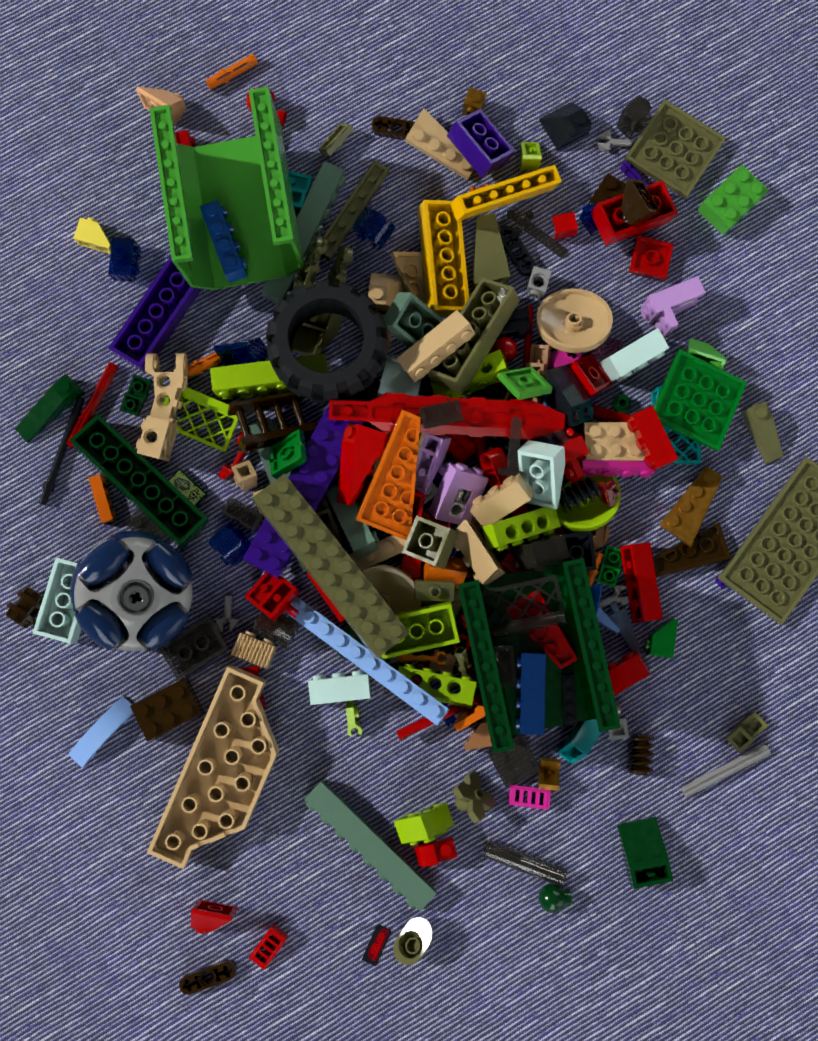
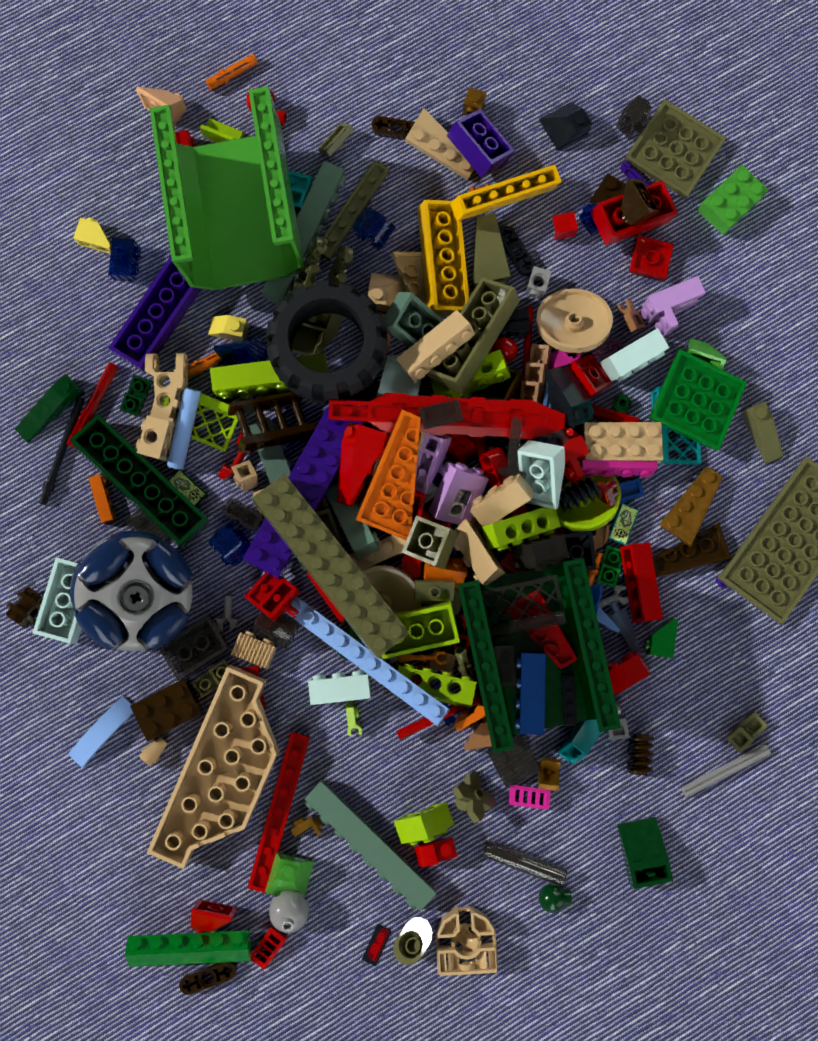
blue brick [200,200,247,283] -> none
green plate [268,429,307,479] -> none
bright green plate [498,366,553,400] -> none
clear smoke sword [507,210,568,258] -> none
lime slope [520,142,542,171] -> none
light grey bar [596,131,632,153] -> none
red brick [627,406,678,472] -> none
none -> green brick [125,930,252,967]
none -> tan cone [139,736,168,767]
none -> light blue piece [166,387,201,470]
none -> olive slope [191,659,229,699]
none -> lime panel [200,118,244,143]
none -> light yellow slope [208,315,249,343]
none -> red plate [247,731,311,893]
none -> bright green slope [265,853,314,898]
none -> light grey cylinder [269,891,310,933]
none -> pearl gold bracket [291,814,323,837]
none -> tan connector [435,906,498,976]
none -> tile [608,503,640,546]
none -> medium nougat plate [618,299,646,332]
none -> blue tile [619,477,645,503]

